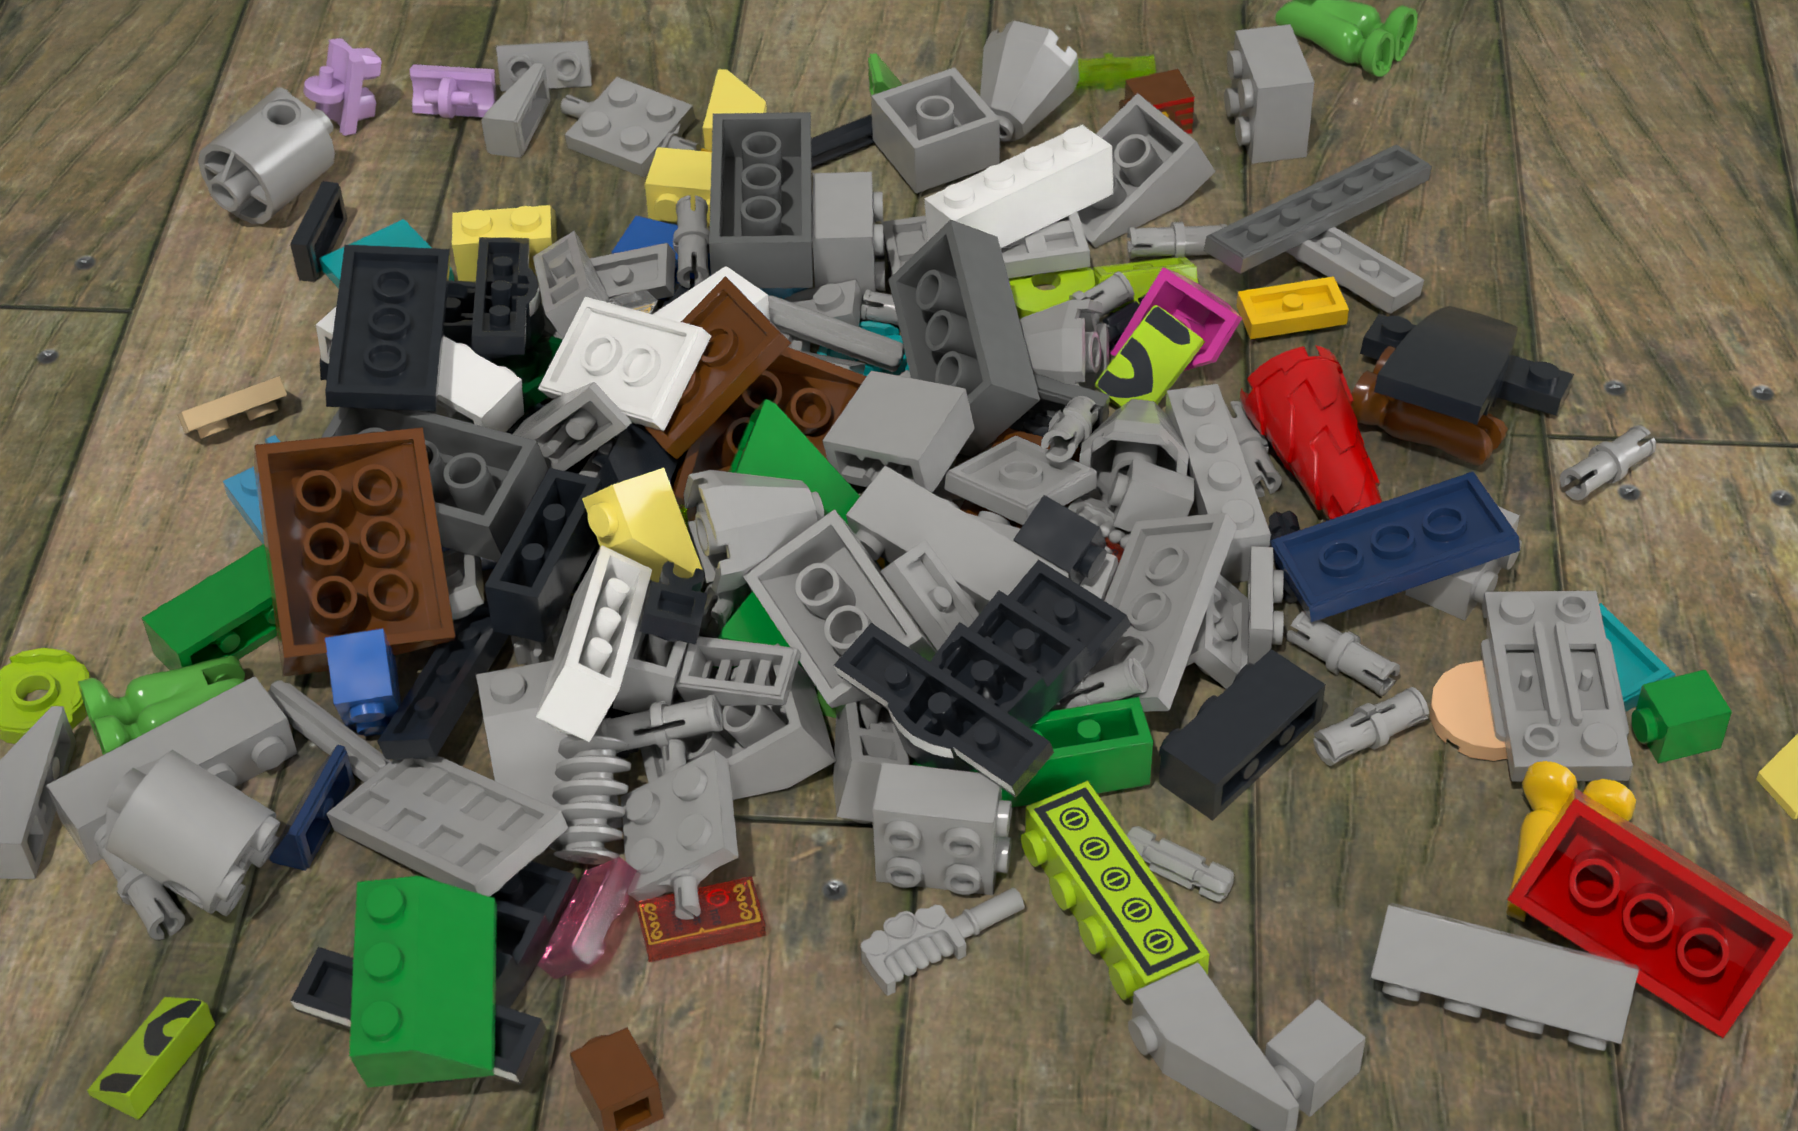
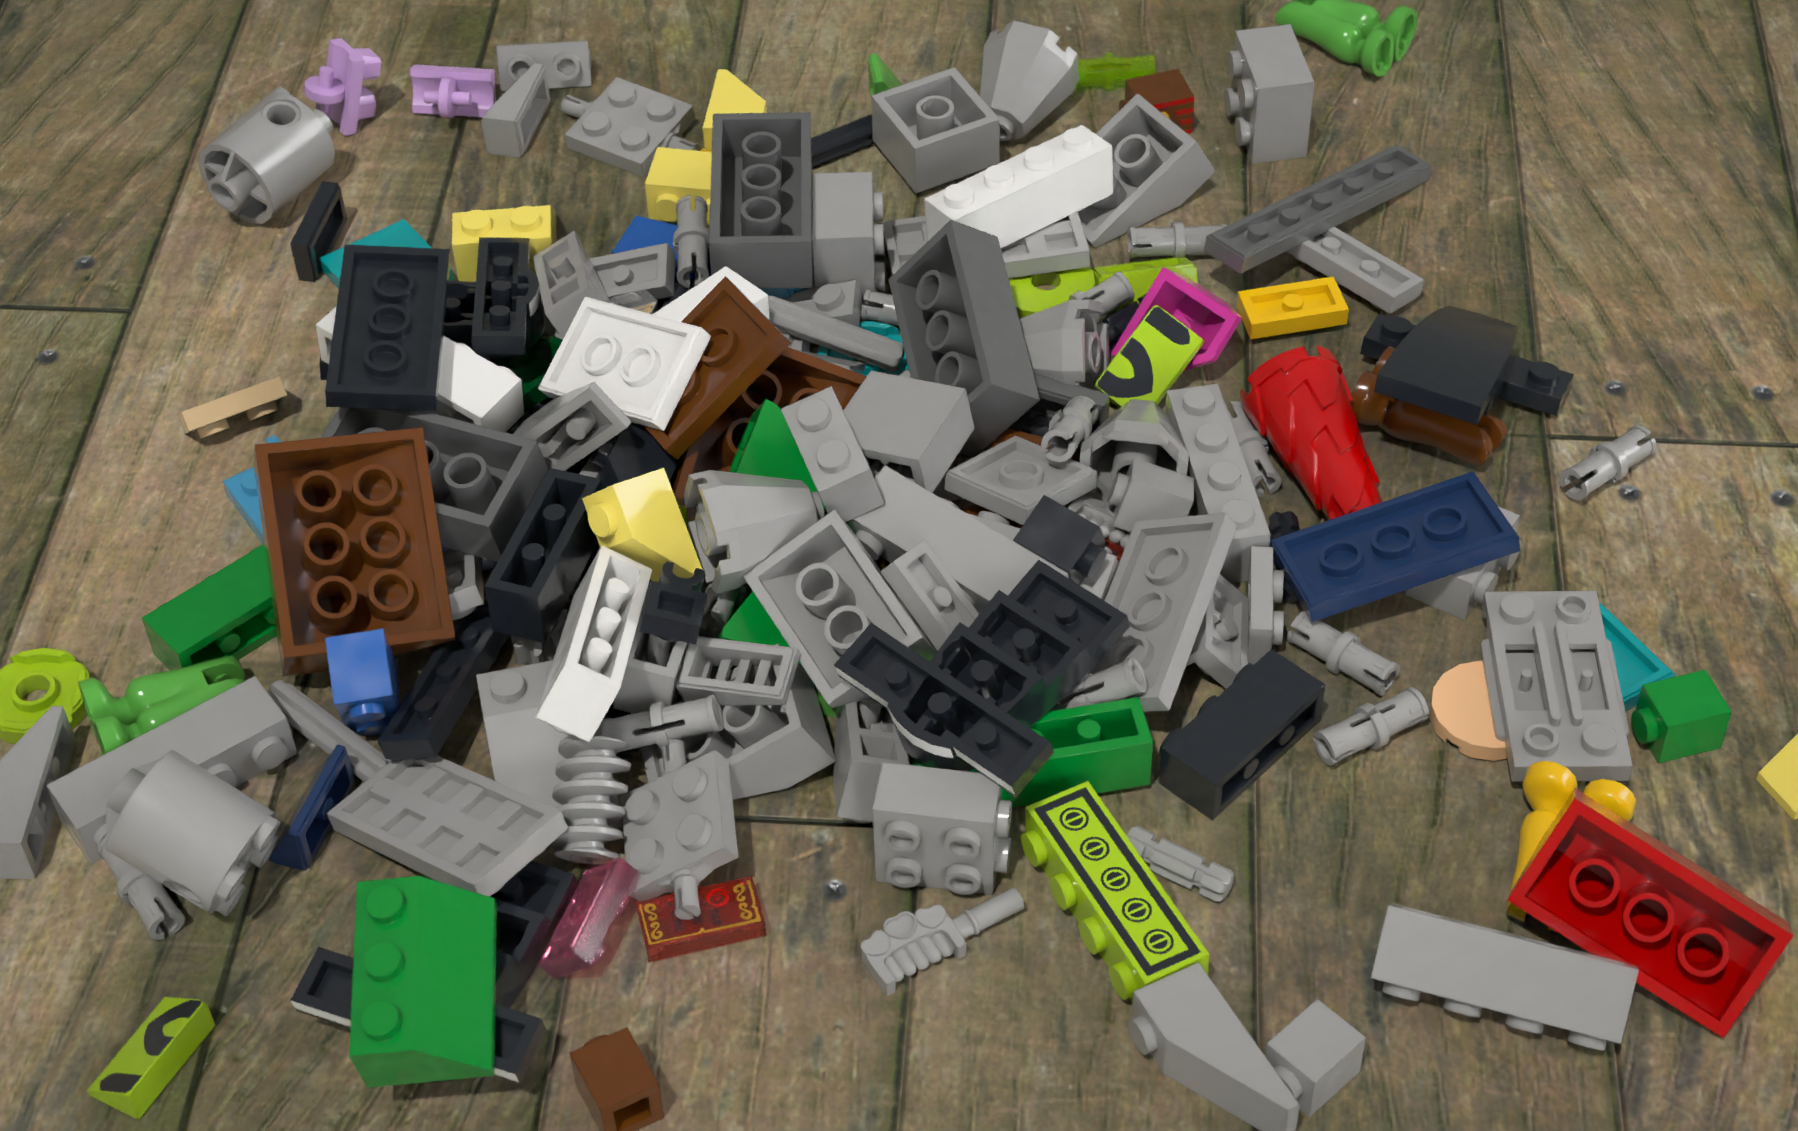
none -> light grey brick [781,386,885,522]

